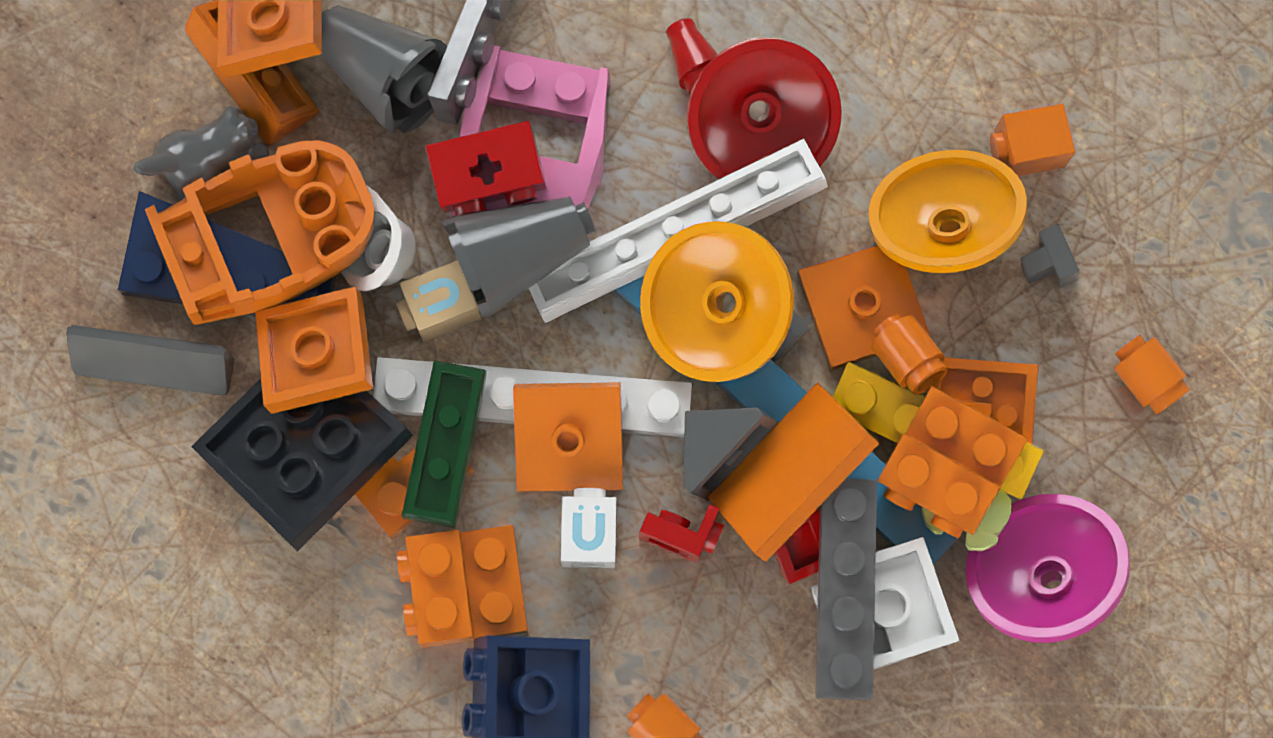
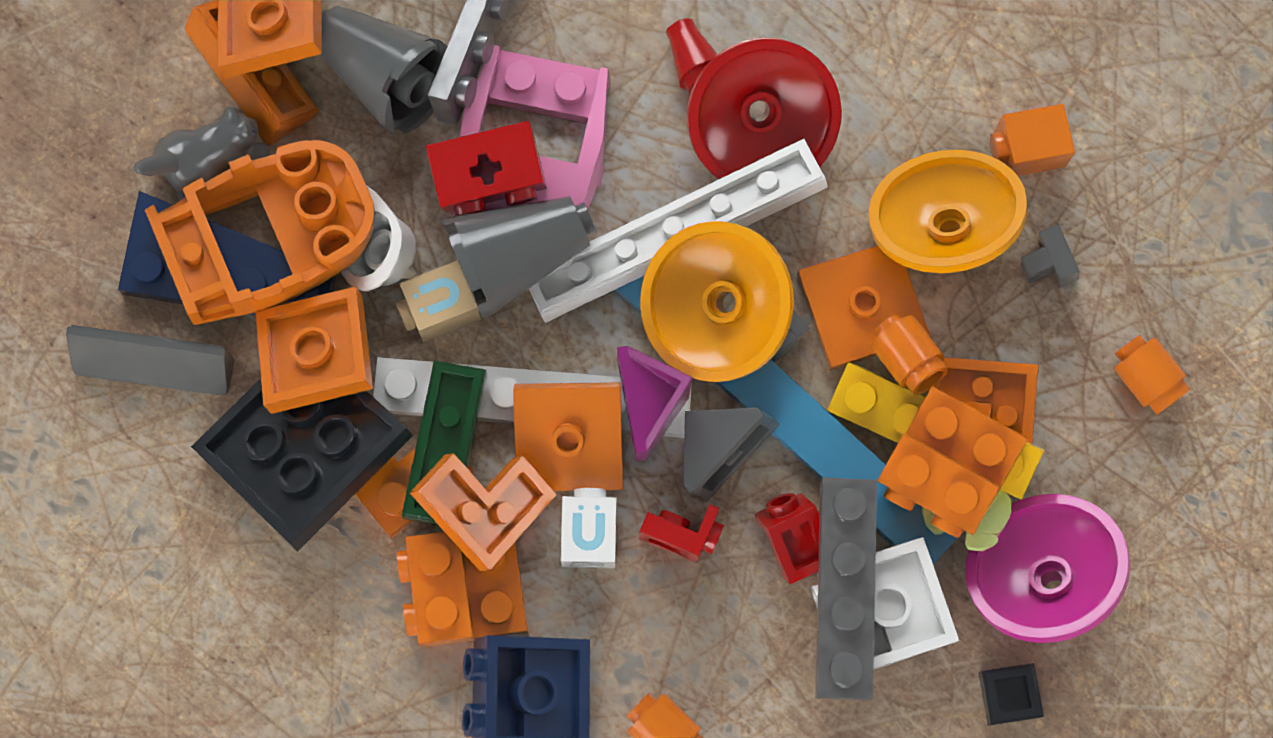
orange tile [708,382,879,562] -> none
none -> orange plate [410,453,557,571]
none -> magenta slope [617,346,693,461]
none -> black tile [978,663,1044,726]

